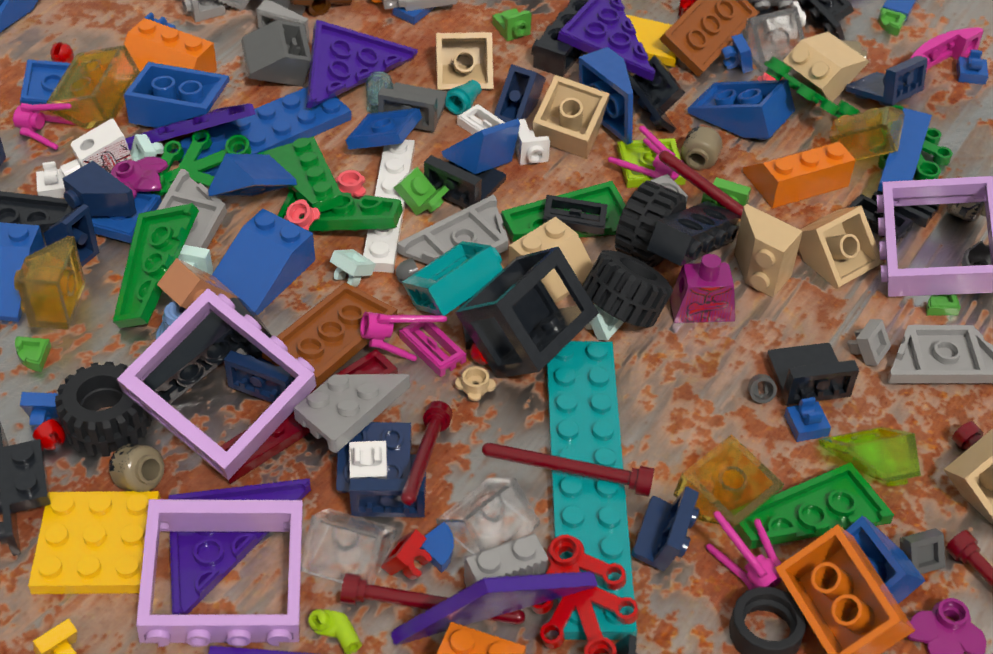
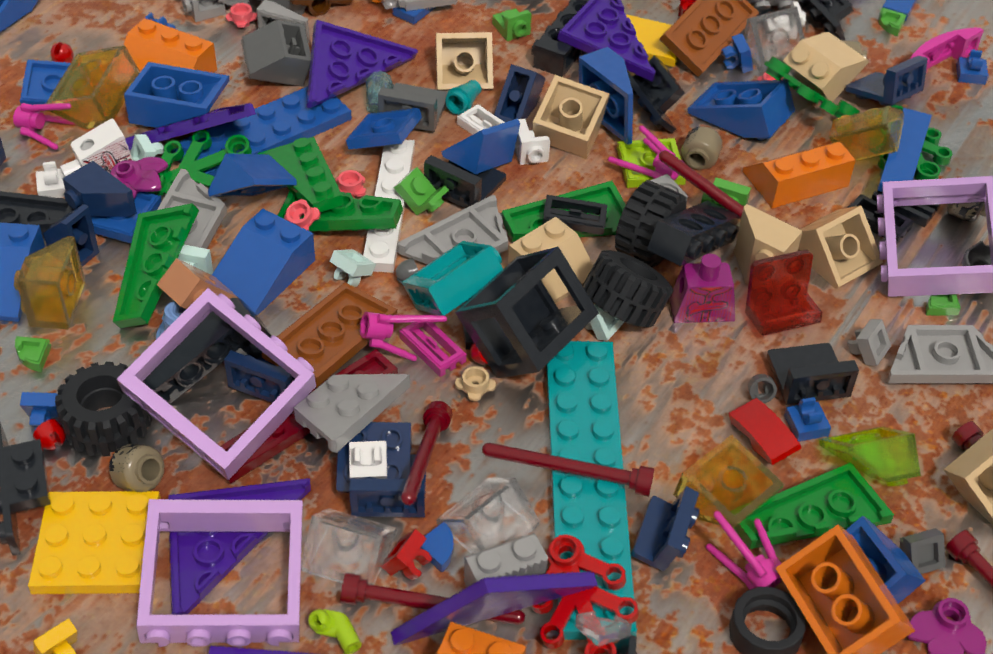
none -> coral plate [226,3,257,28]
none -> clear tile [575,612,632,647]
none -> red slope [728,398,801,465]
none -> clear red bracket [745,249,823,336]

